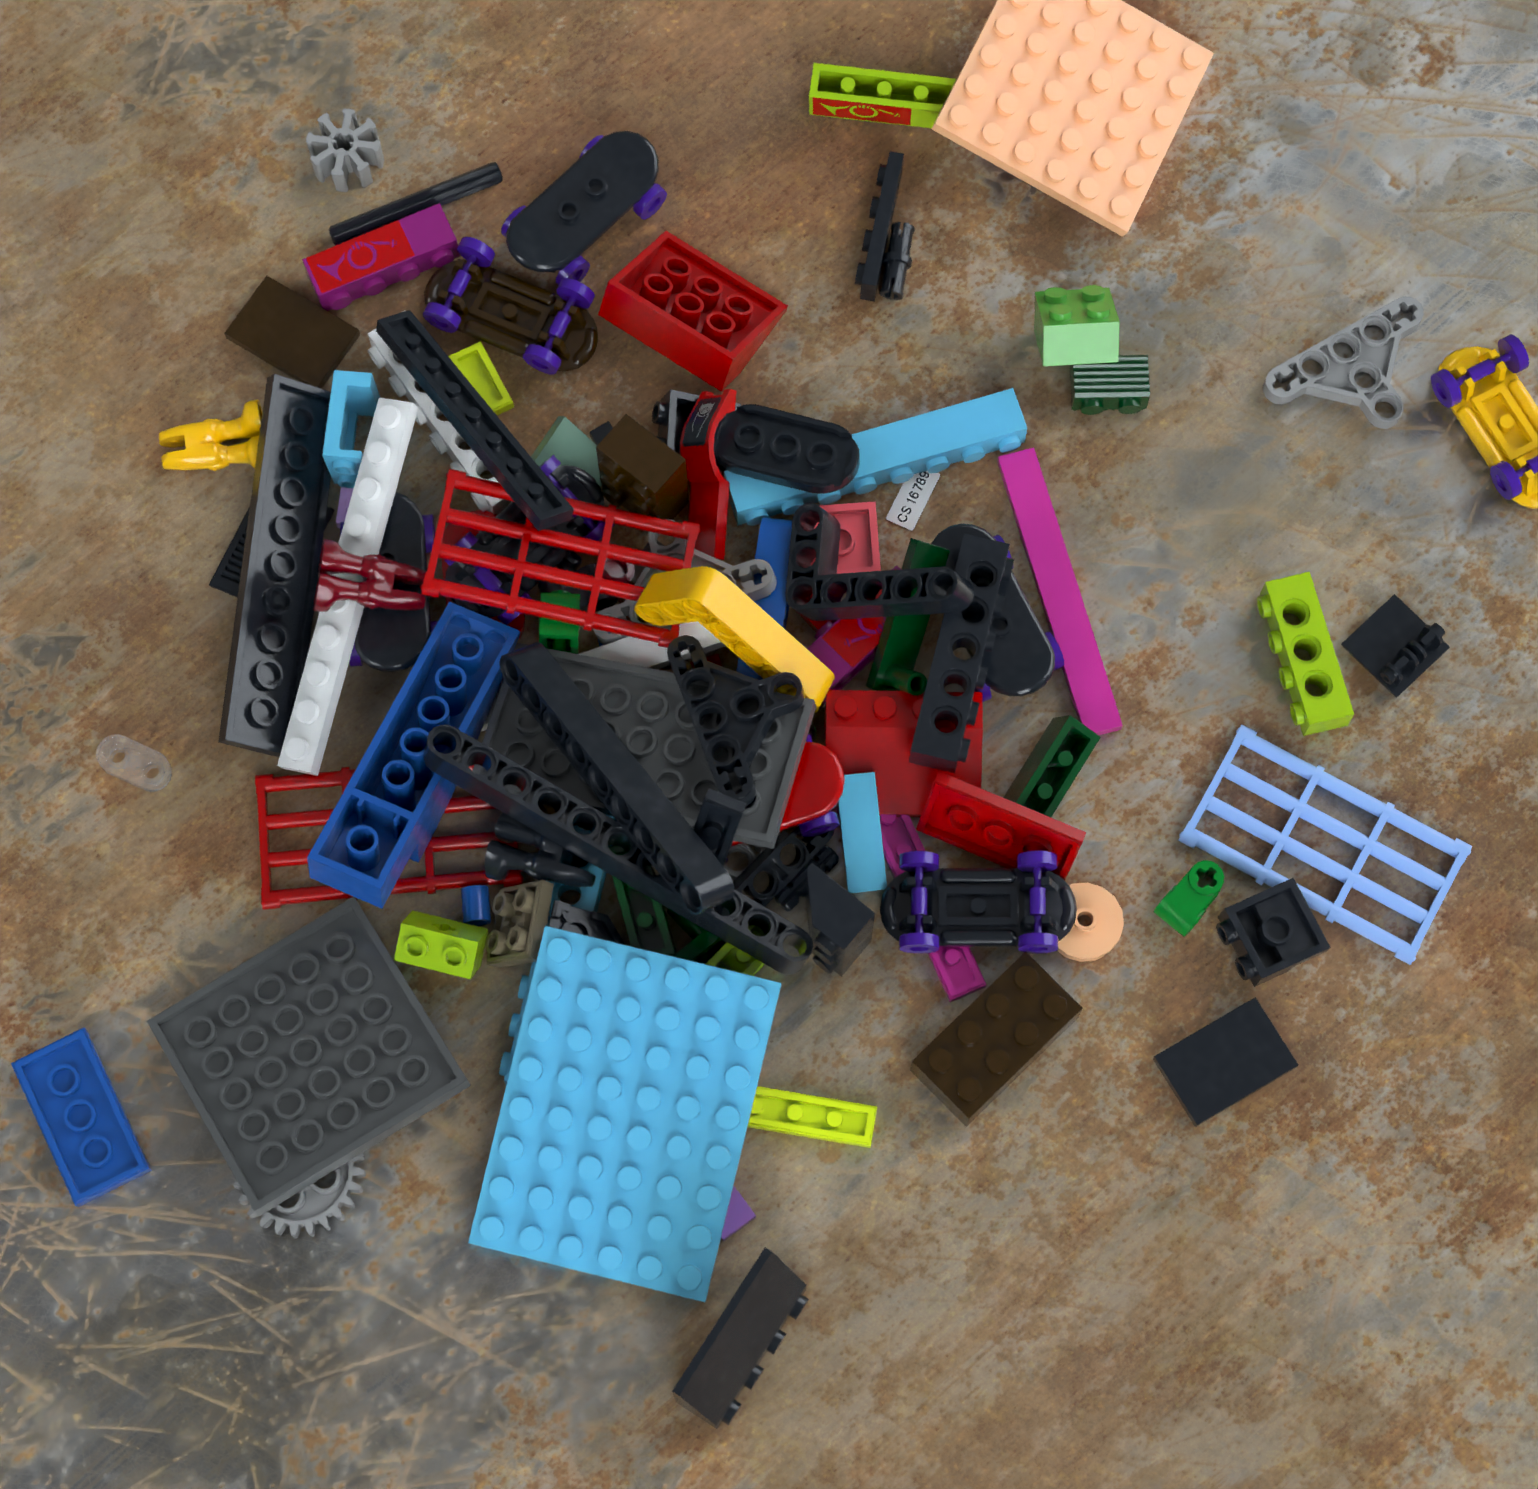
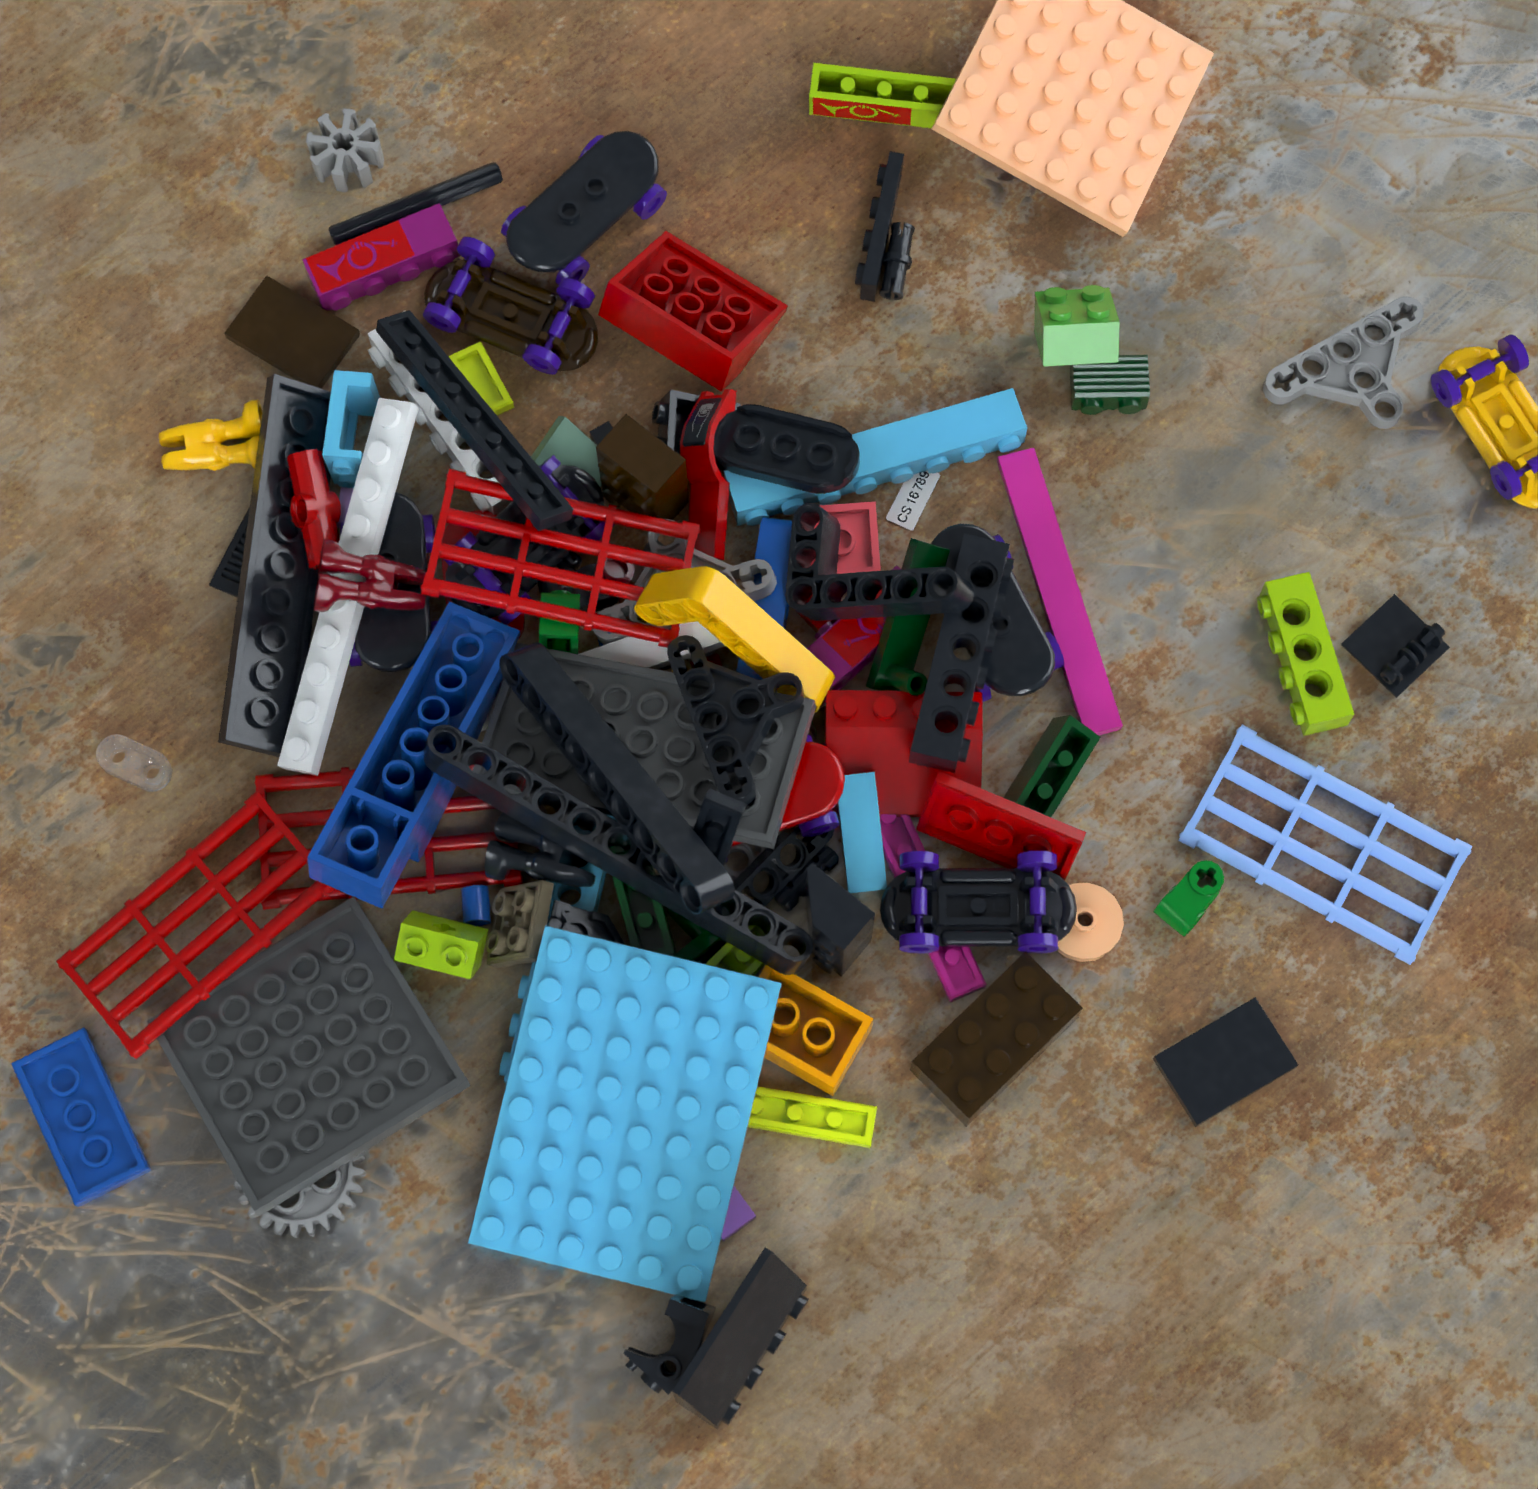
black plate [1216,878,1331,987] -> none
none -> red door [56,791,335,1060]
none -> red piece [287,449,341,569]
none -> black tile [623,1294,716,1395]
none -> light orange brick [759,965,874,1096]

